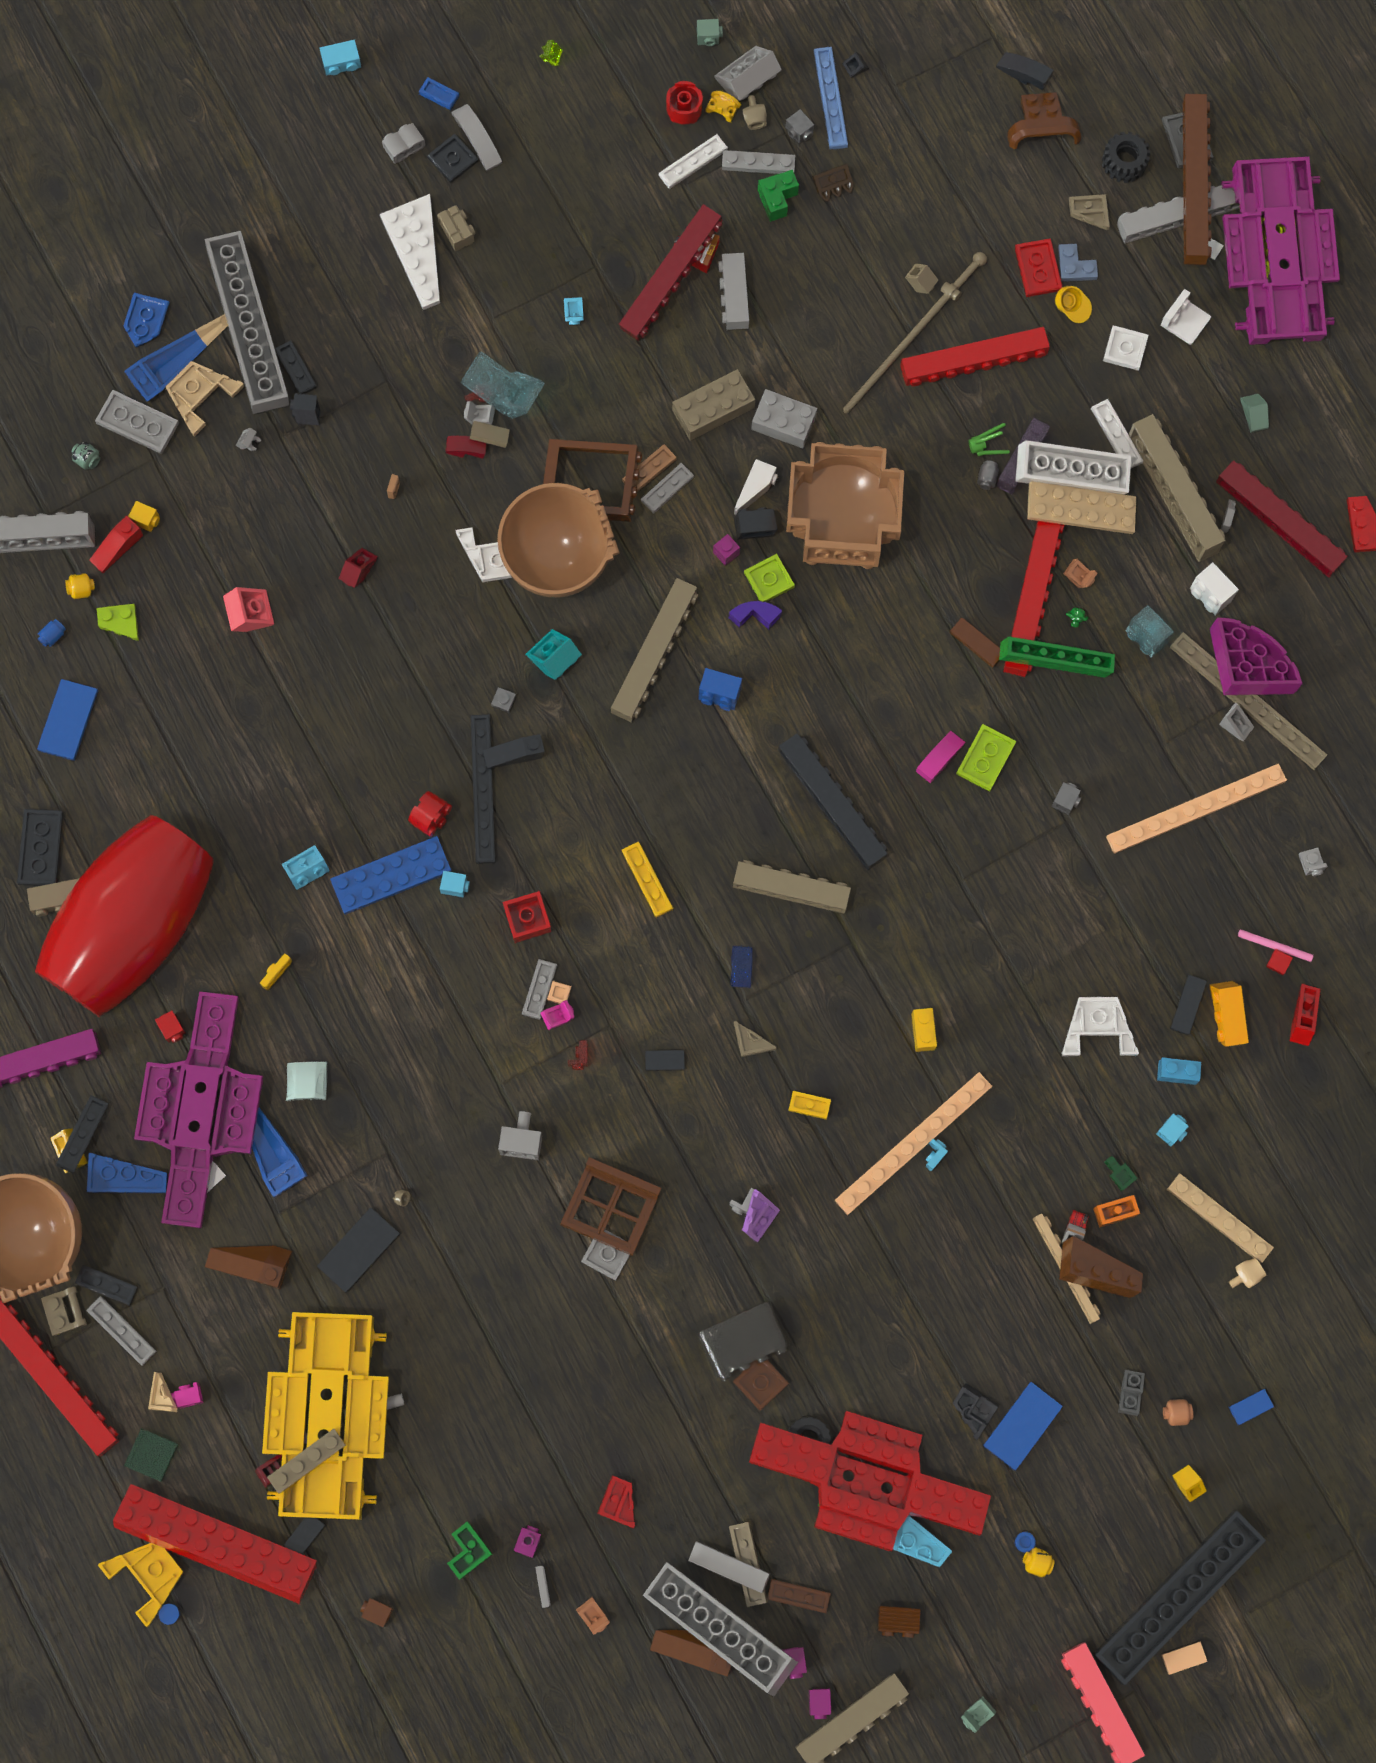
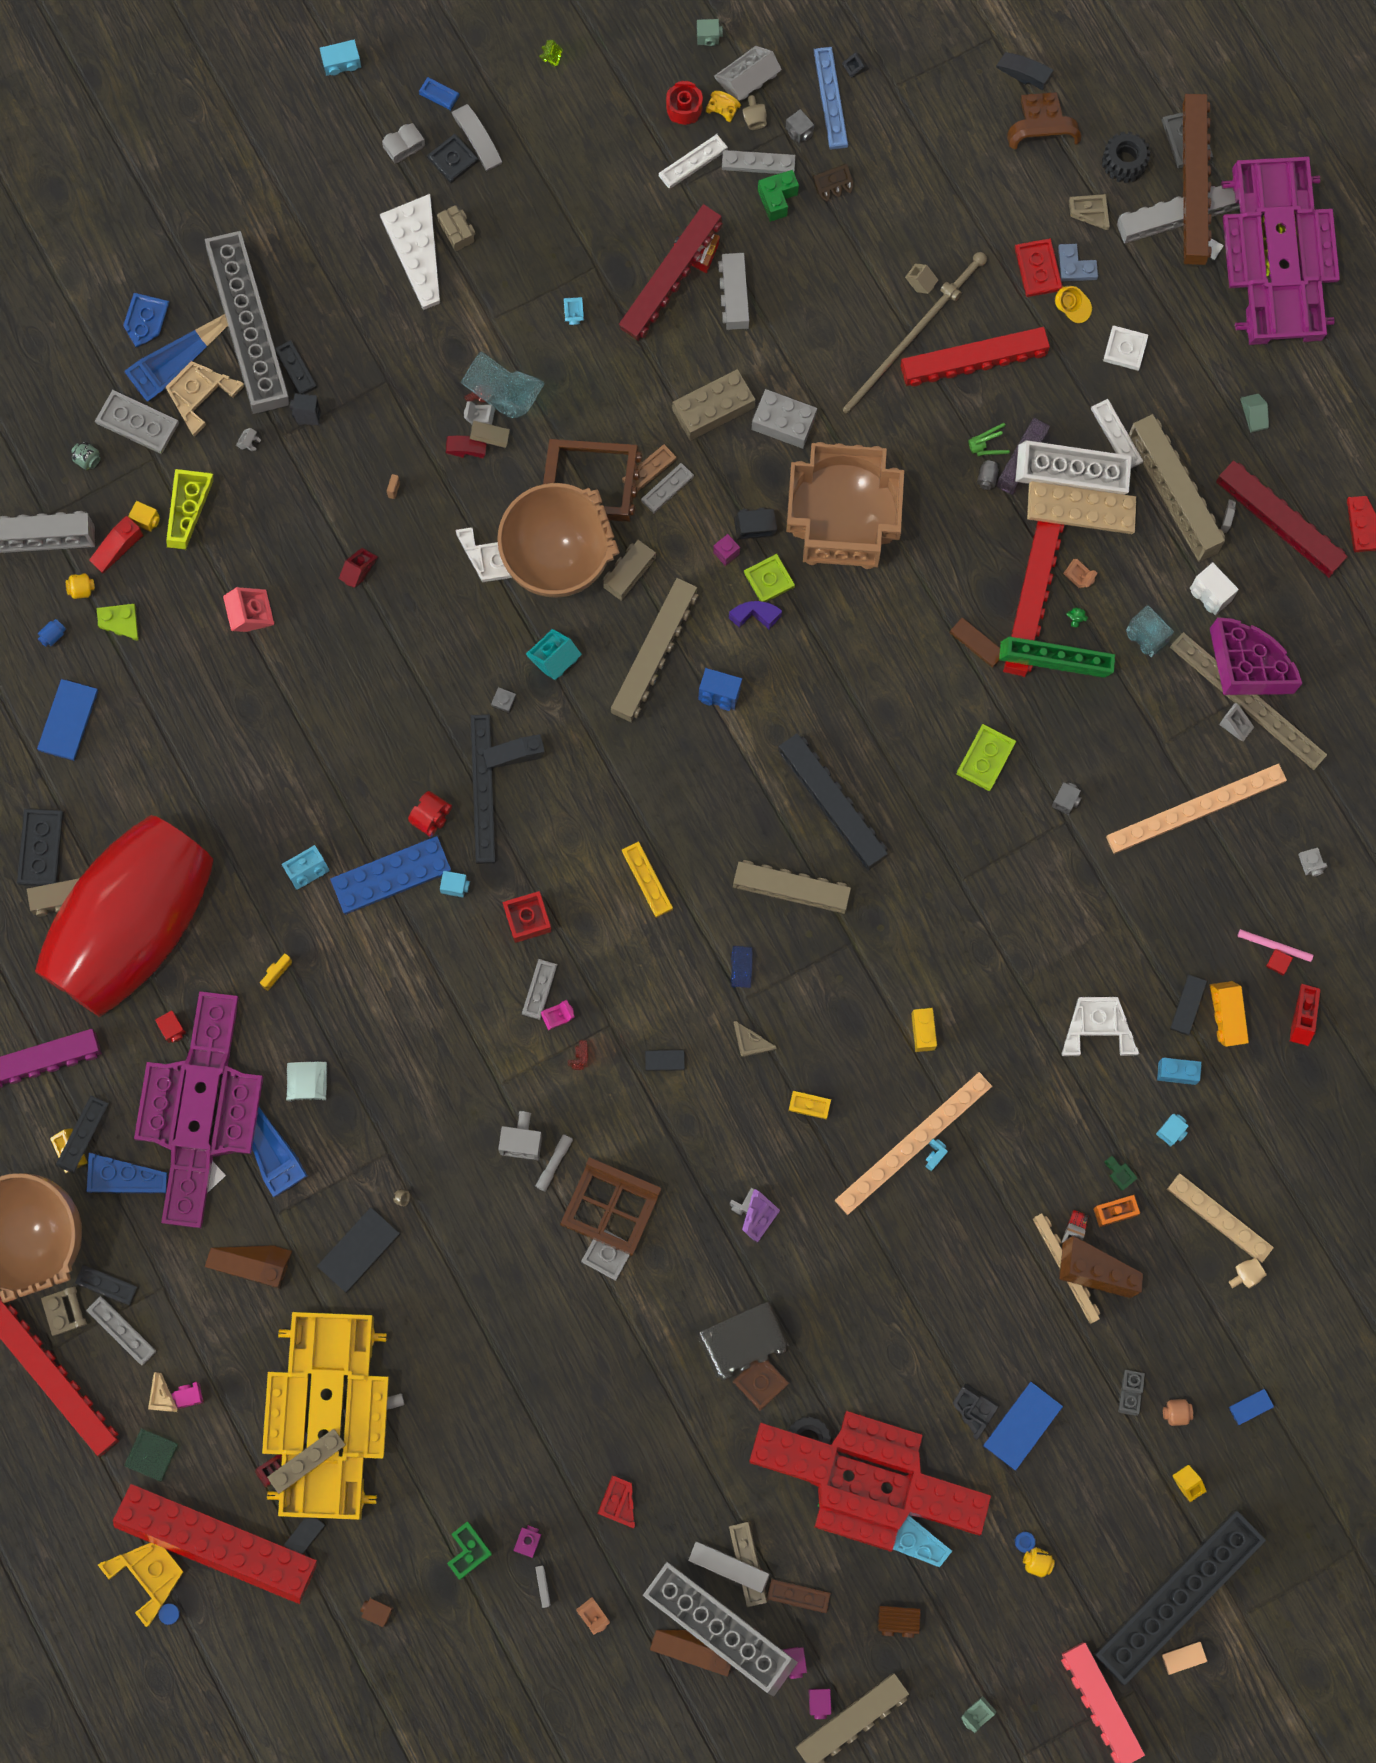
light nougat tile [547,981,571,1004] -> none
white slope [734,459,778,515] -> none
dark pink slope [916,731,965,783] -> none
white bracket [1160,289,1211,345] -> none
none -> neon yellow wedge [167,469,213,549]
none -> light grey piece [535,1134,573,1192]
none -> dark tan brick [603,540,656,601]

